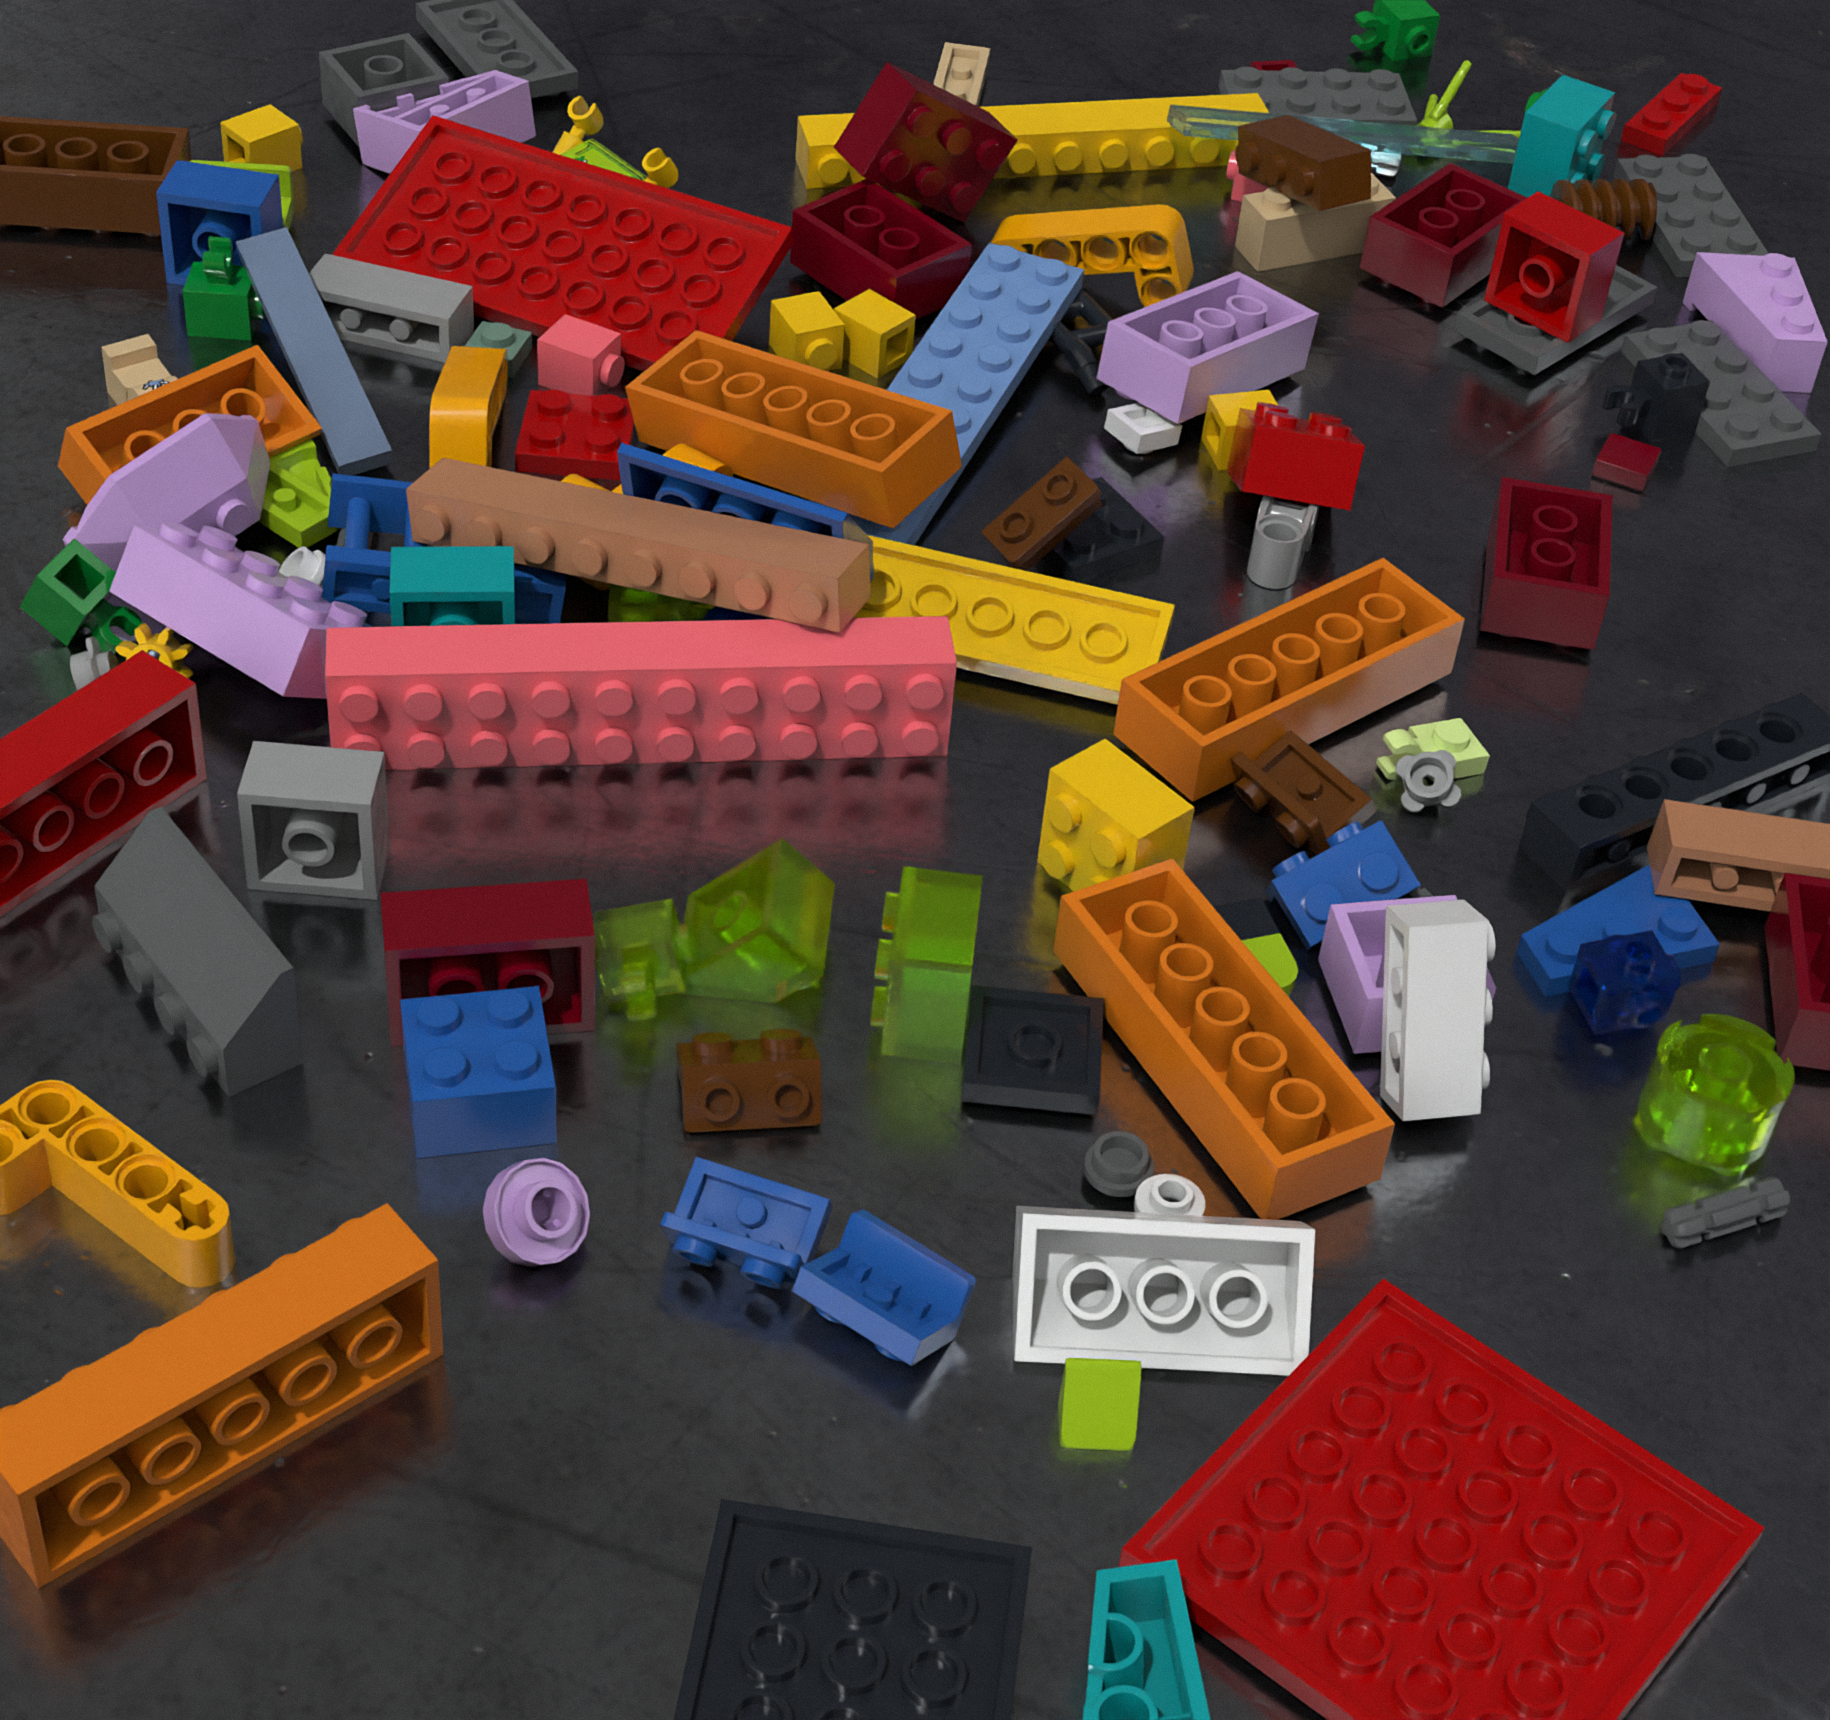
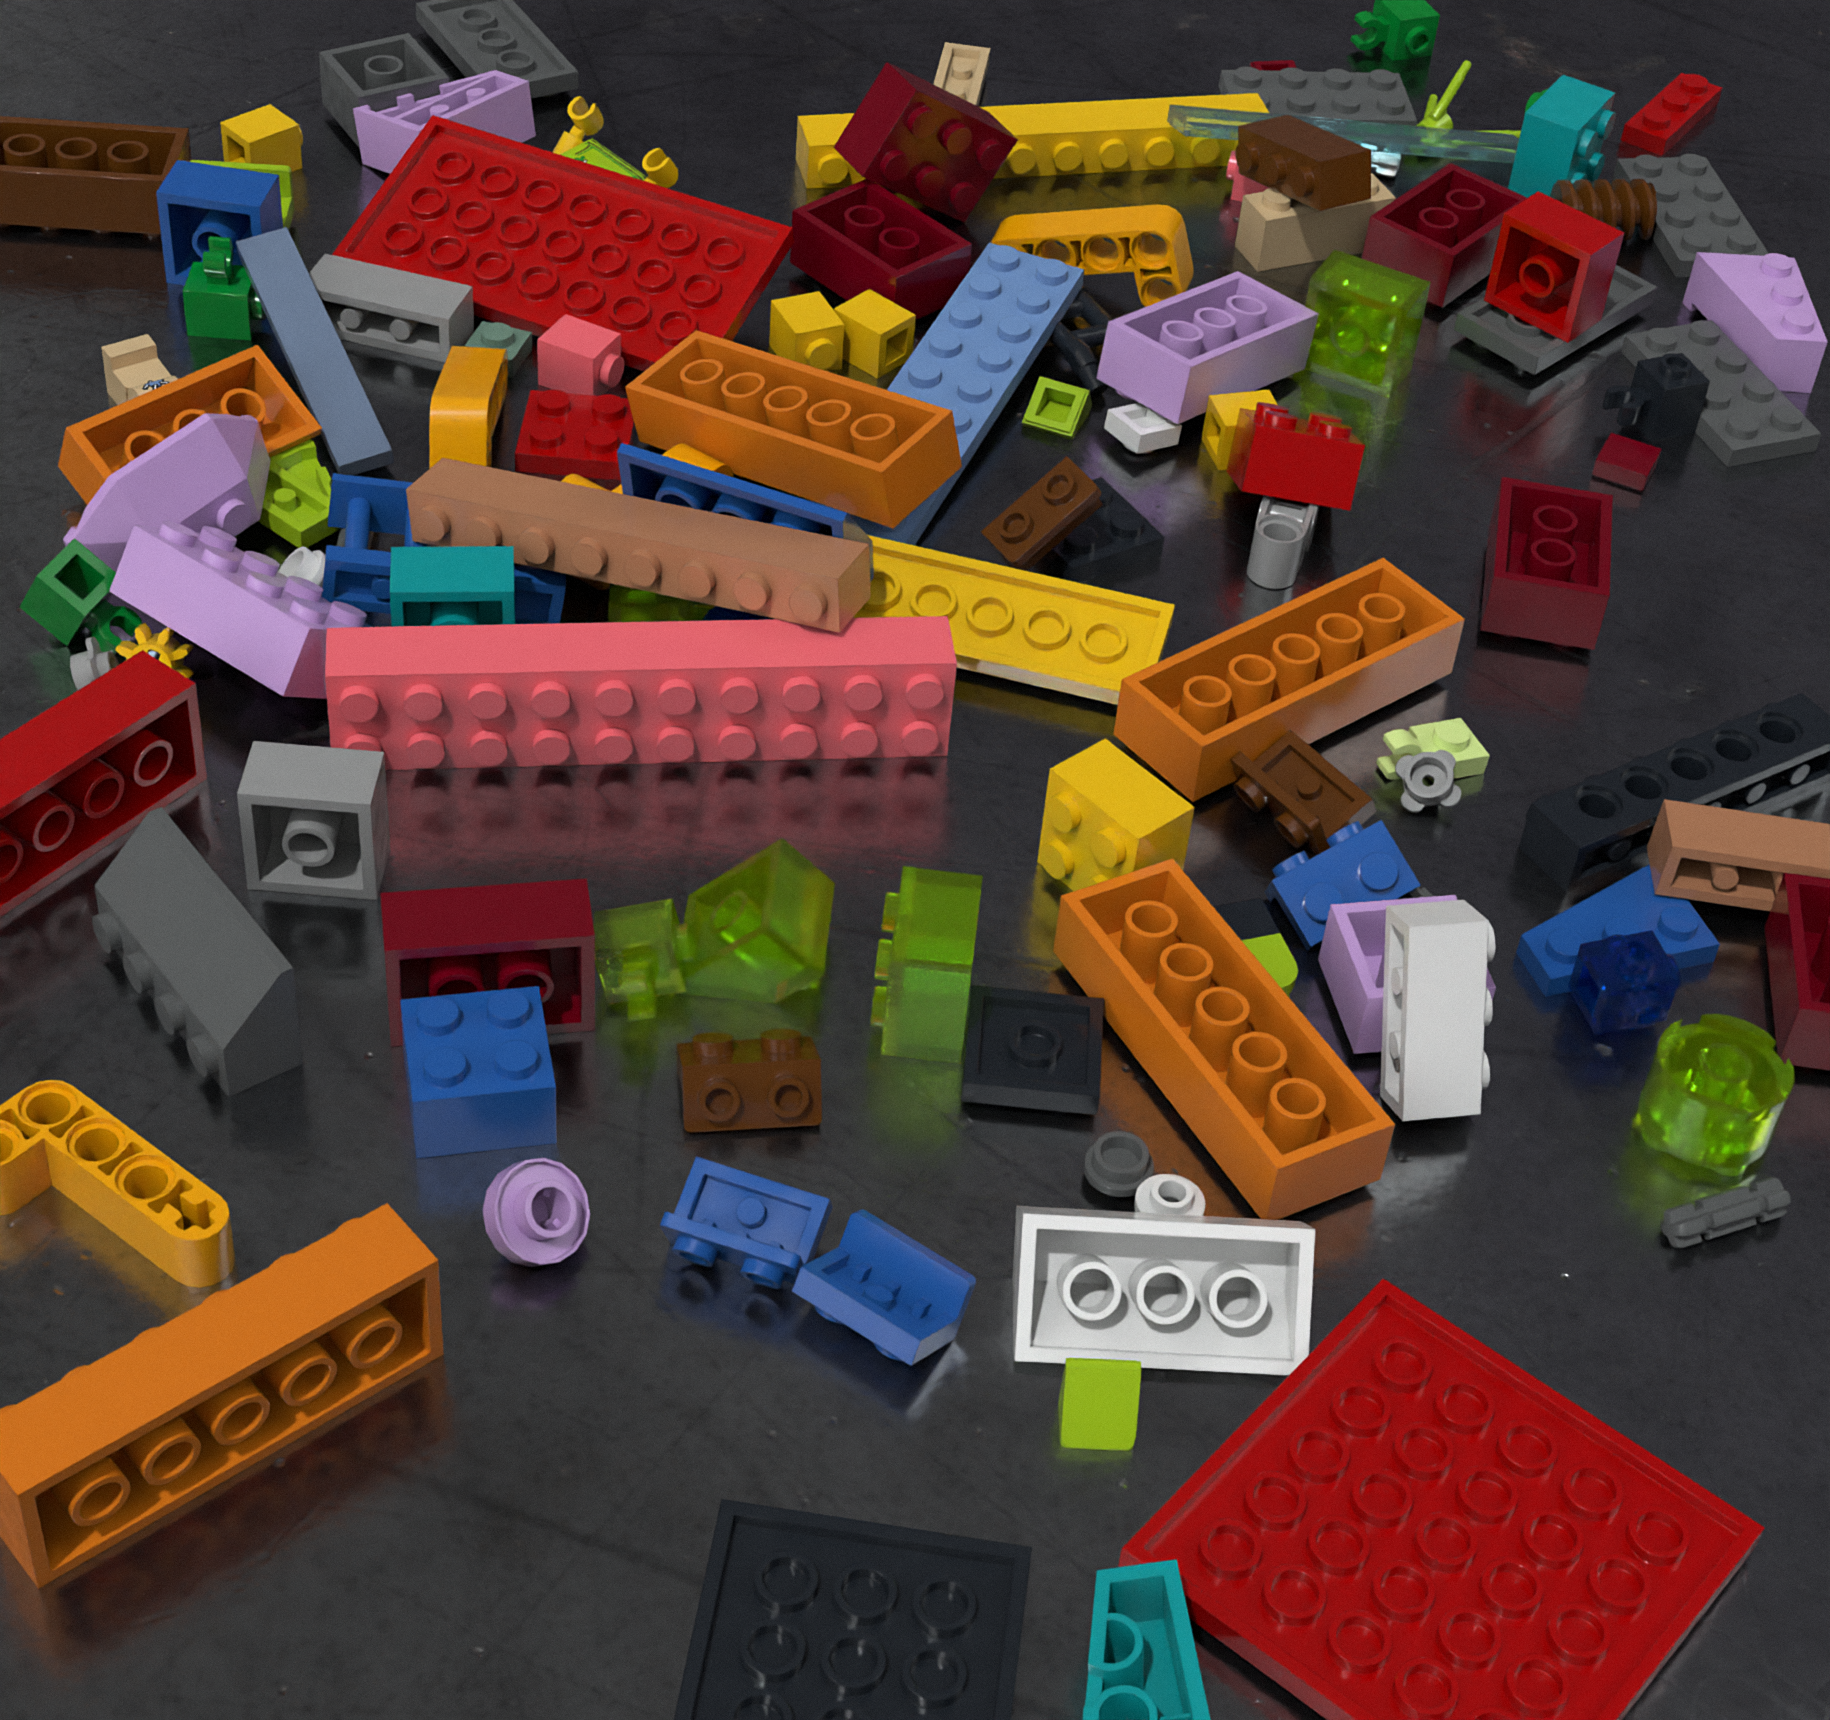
none -> lime slope [1022,376,1092,440]
none -> clear neon green brick [1305,249,1431,399]

